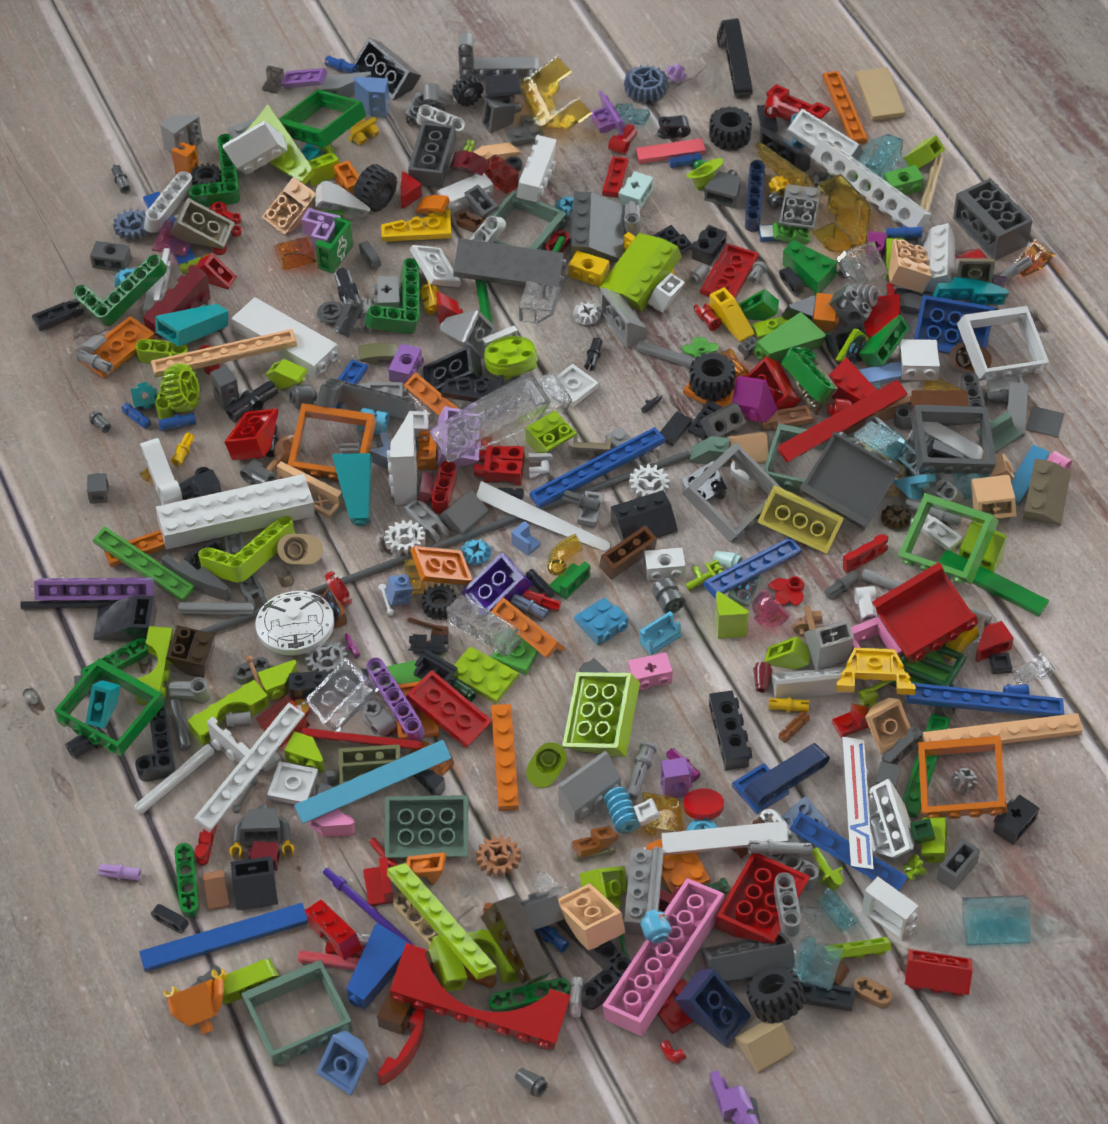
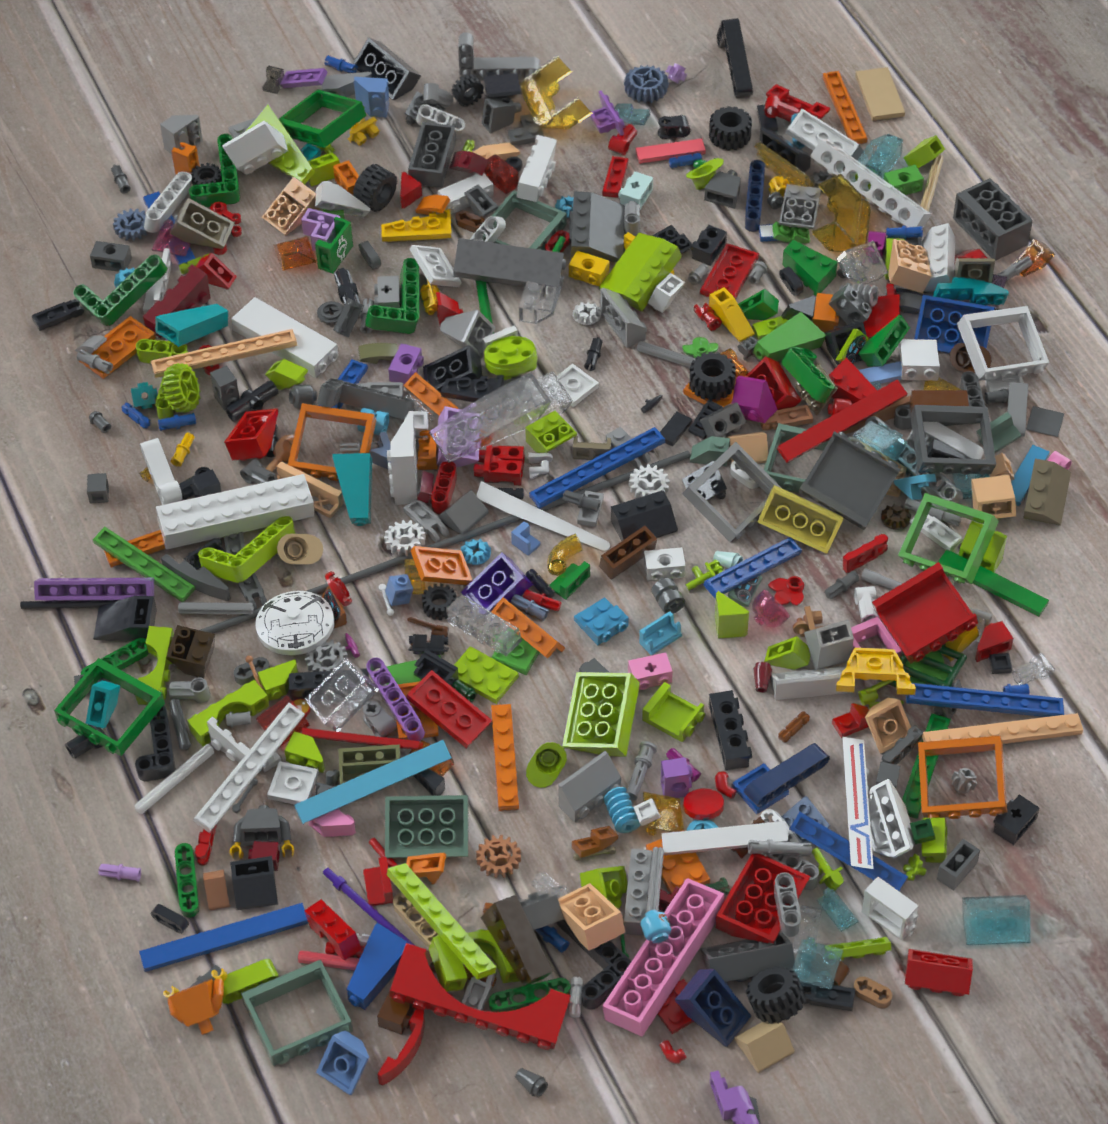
yellow pin [768,697,809,713] -> none
none -> light grey hinge [461,970,497,1026]
none -> lime panel [642,682,705,743]
none -> red arm [715,771,737,799]

